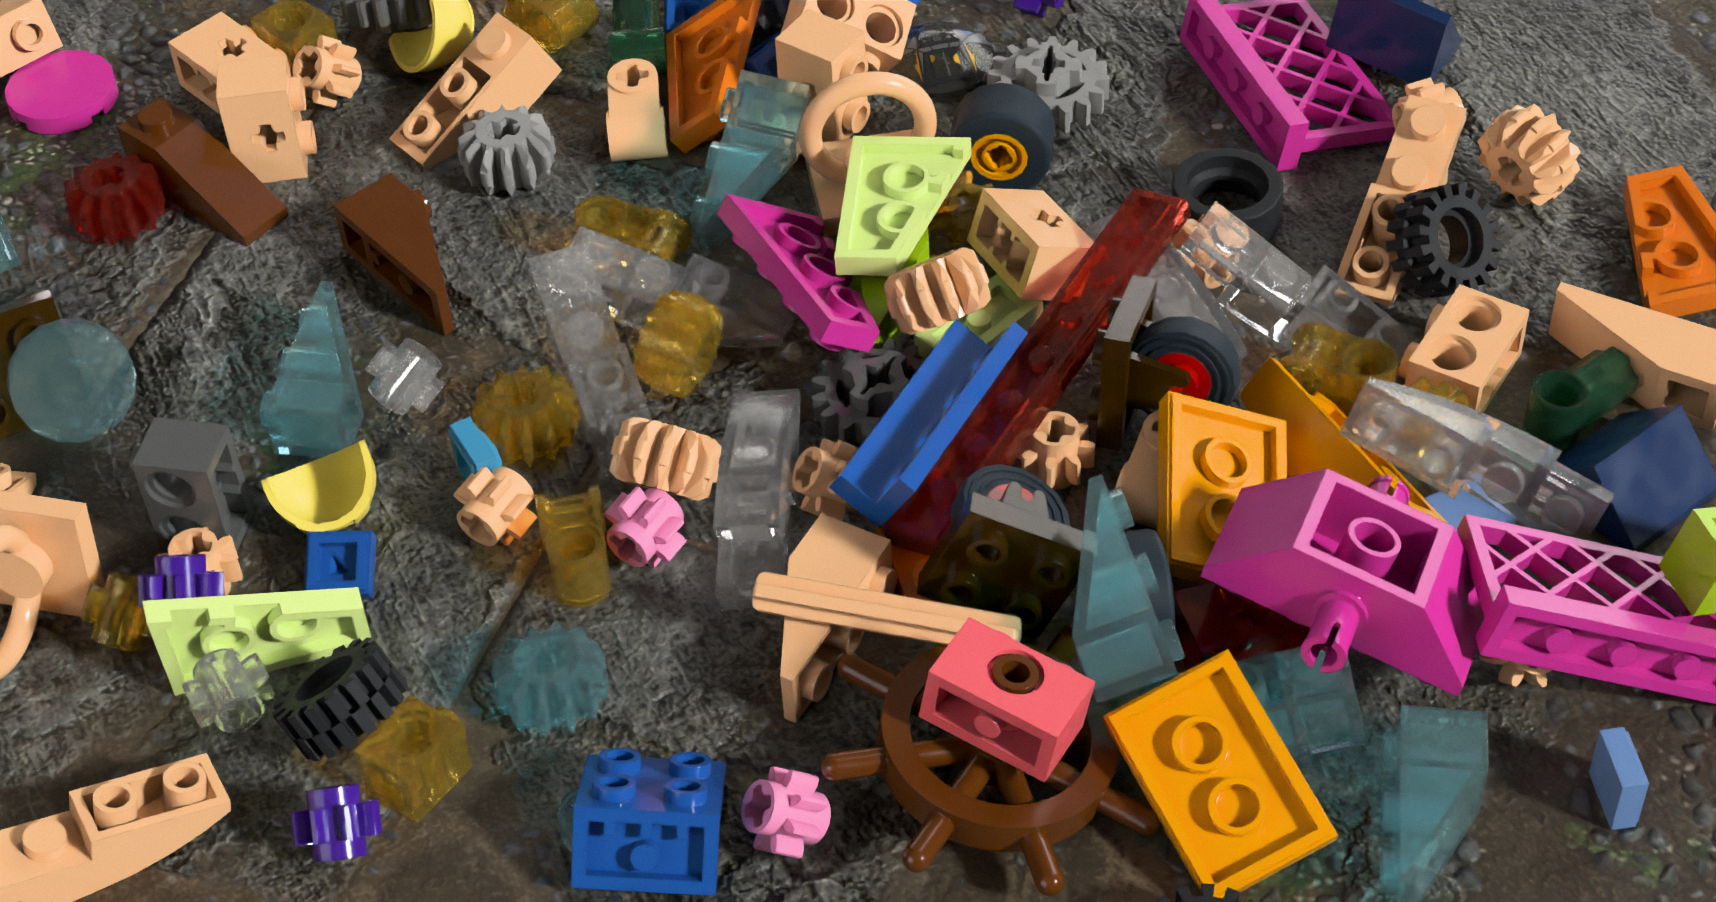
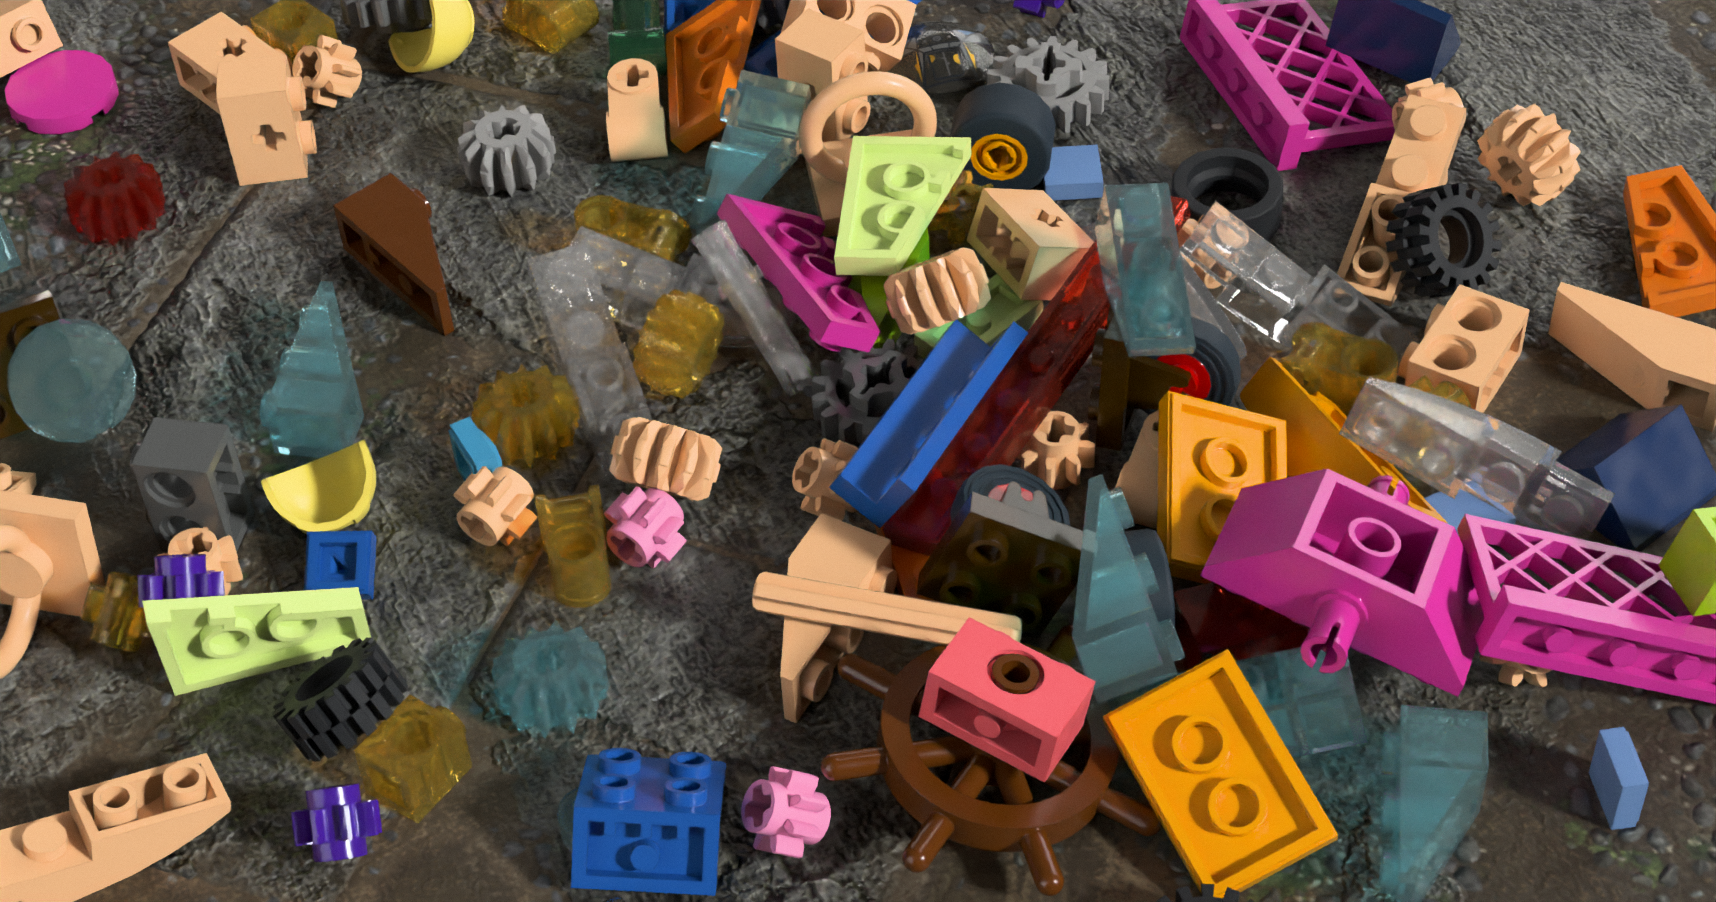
reddish brown slope [117,97,289,247] -> none
clear gear [182,648,275,733] -> none
clear gear [365,338,445,415] -> none
light nougat slope [389,12,562,170] -> none
clear slope [713,389,801,611] -> none
clear green piece [1520,346,1639,456] -> none
none -> clear pin [691,220,820,399]
none -> medium blue tile [1042,145,1104,201]
none -> clear light blue slope [1095,183,1196,357]

